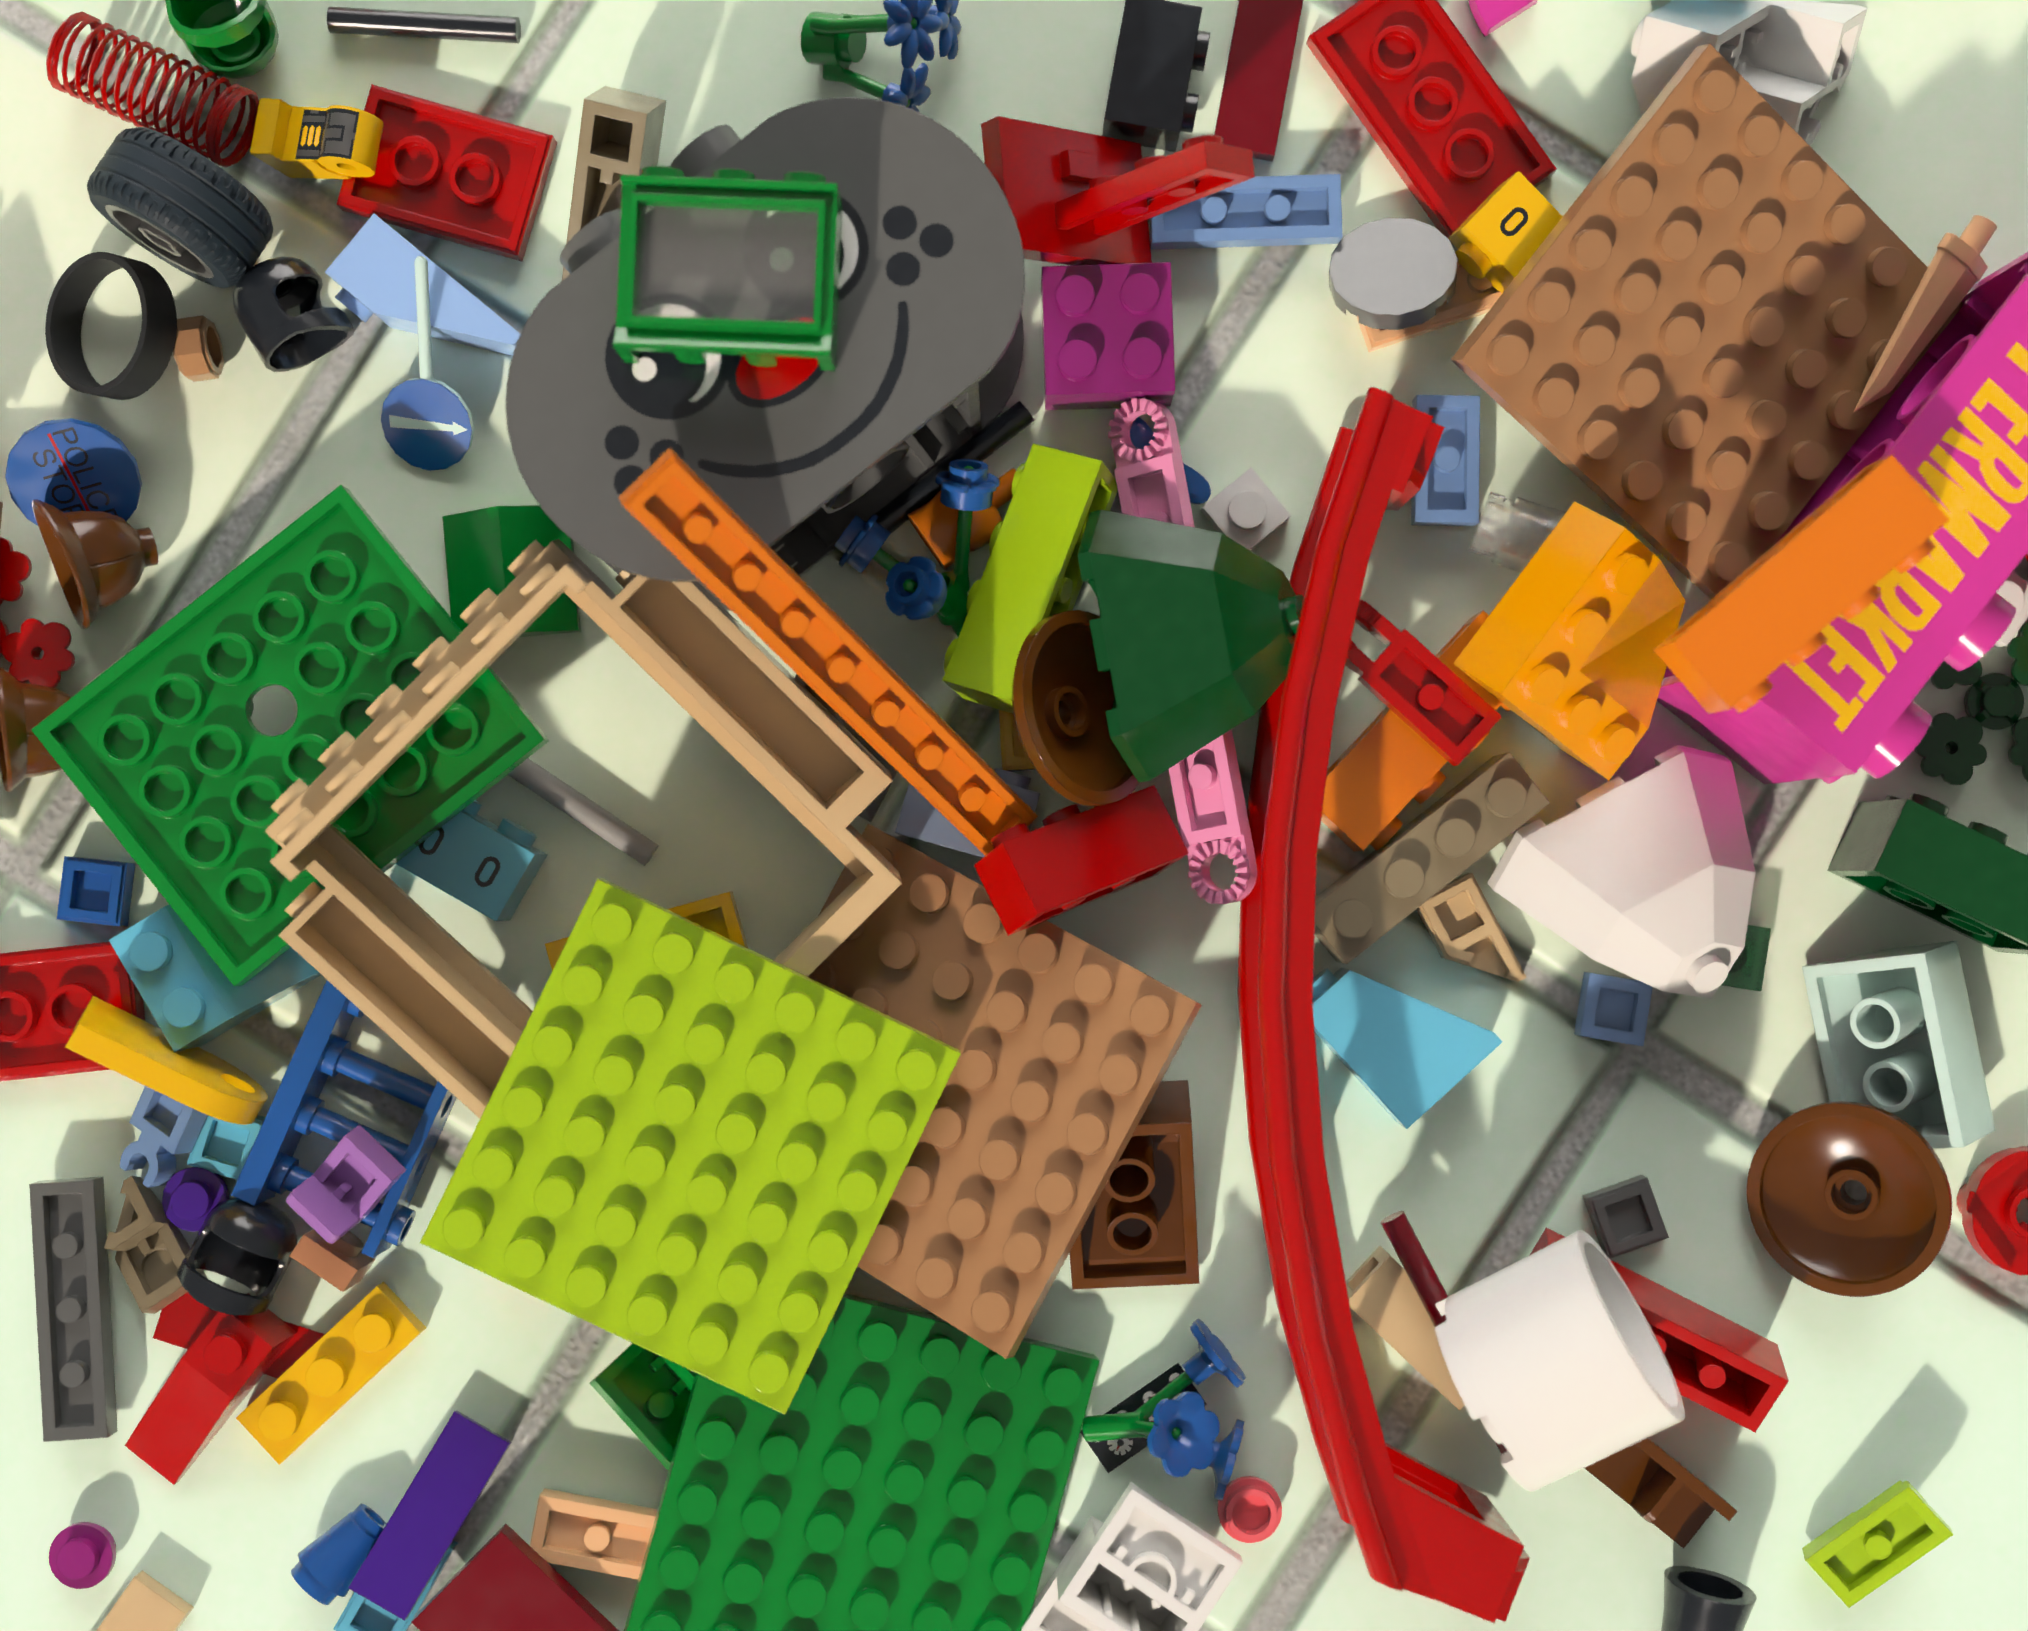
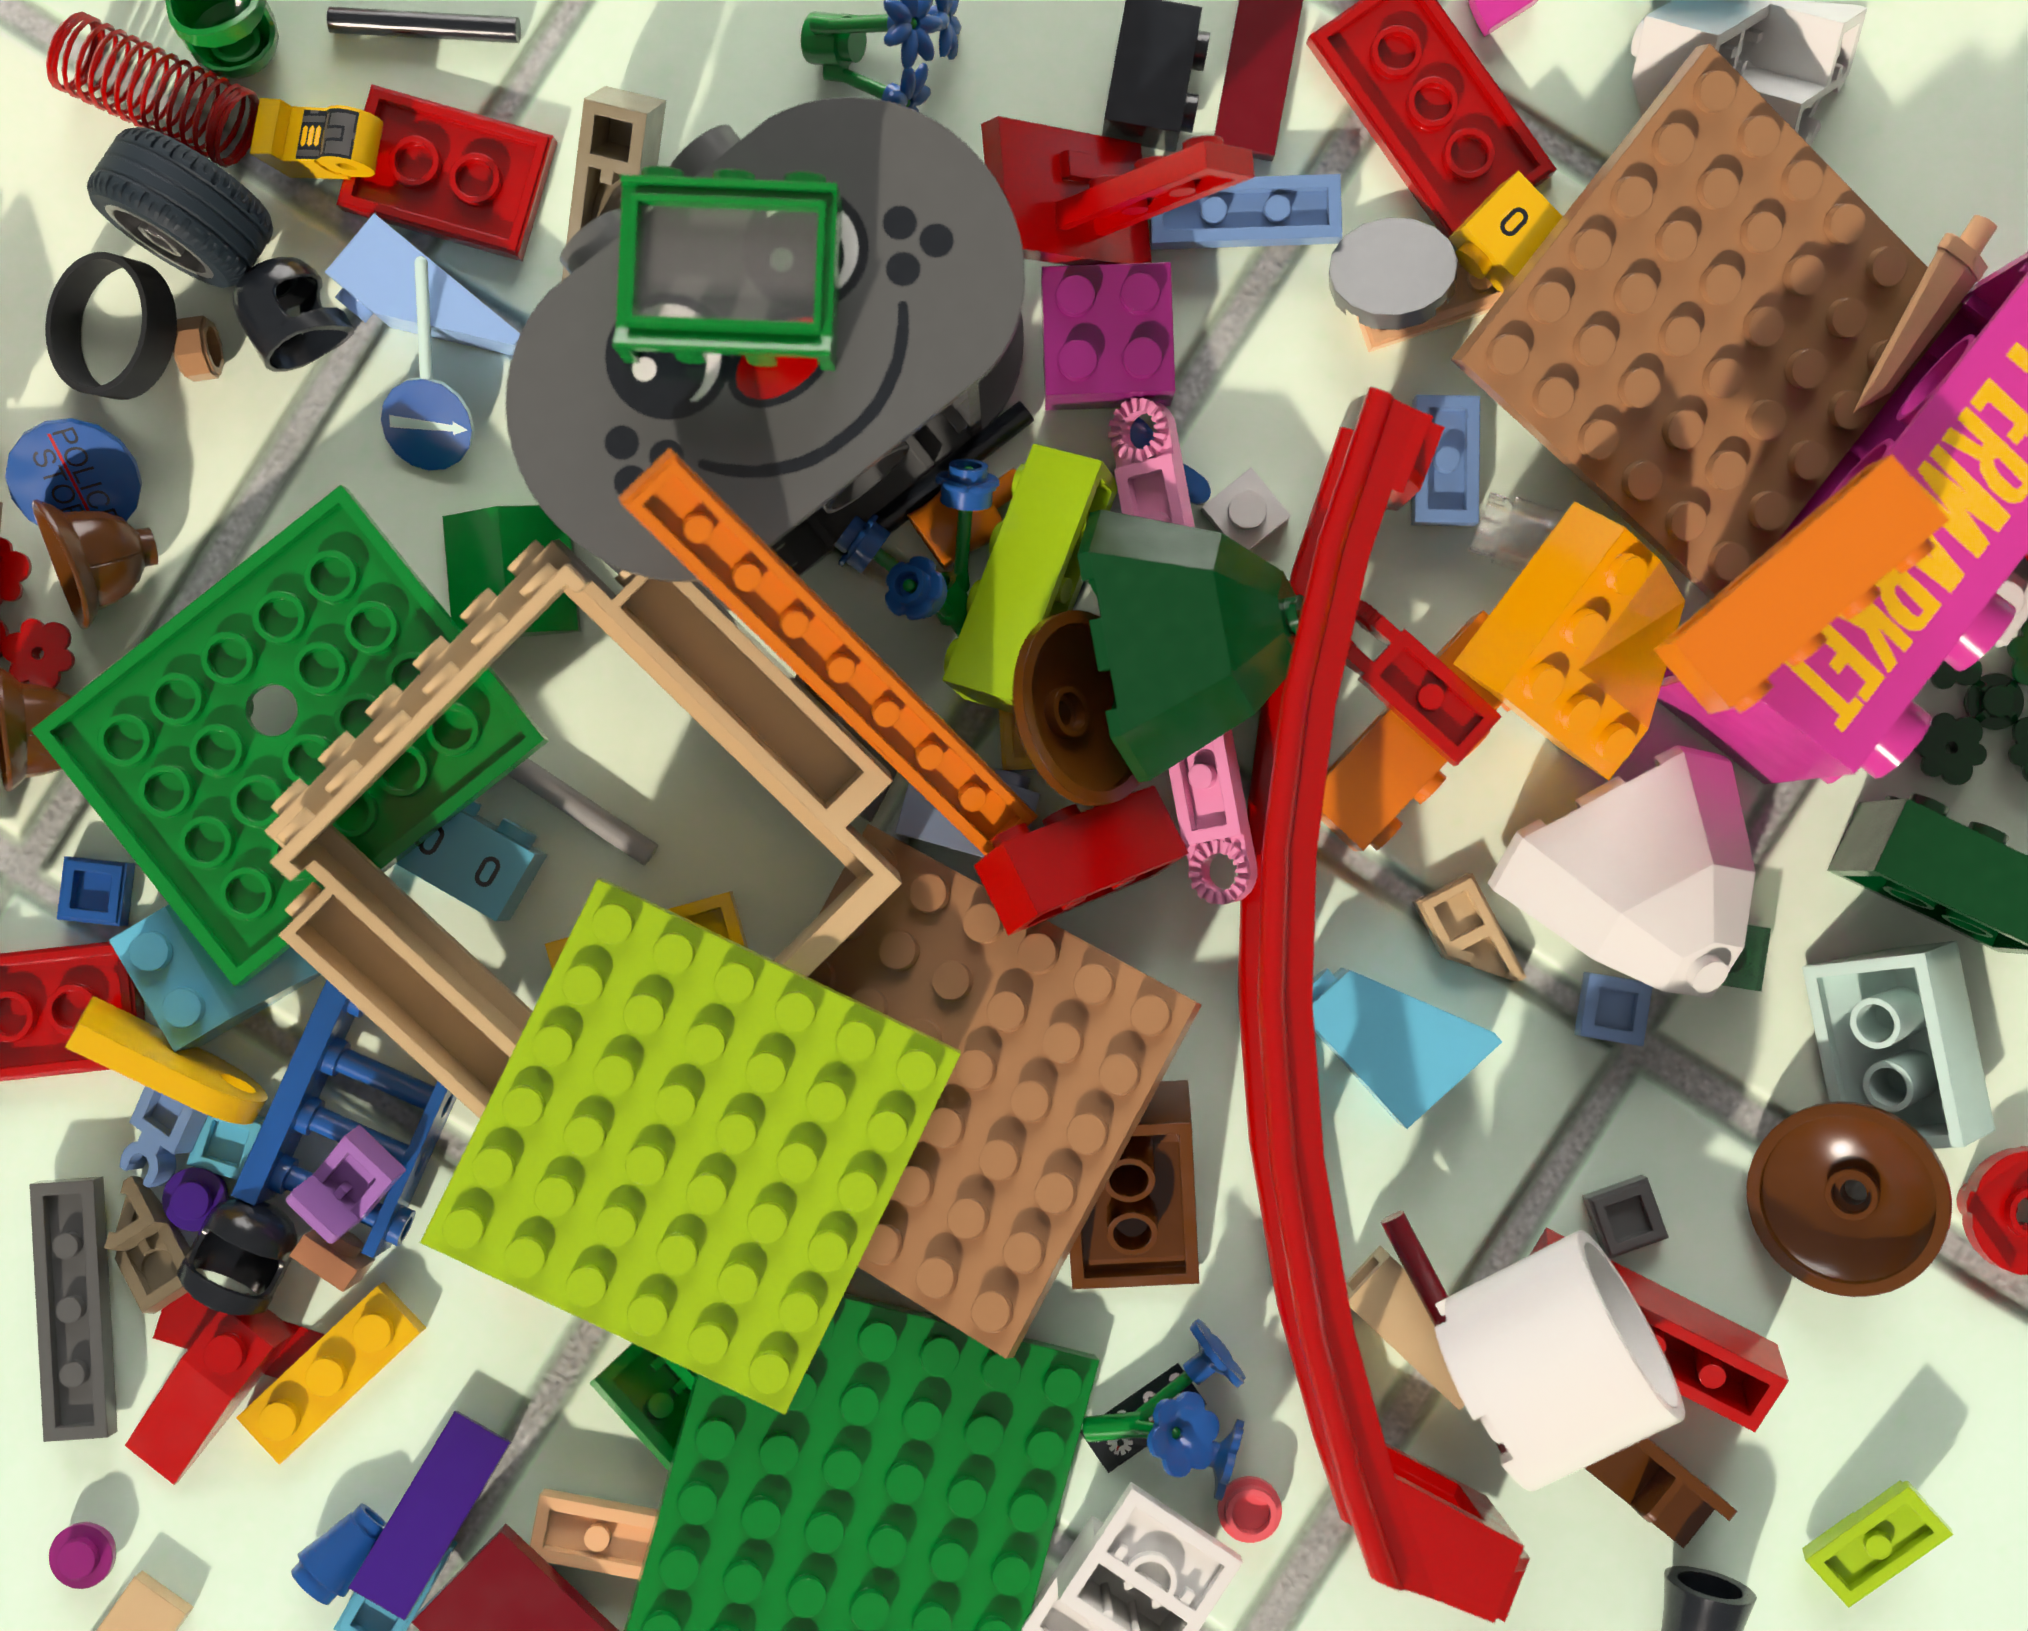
dark tan brick [1314,752,1550,964] -> none

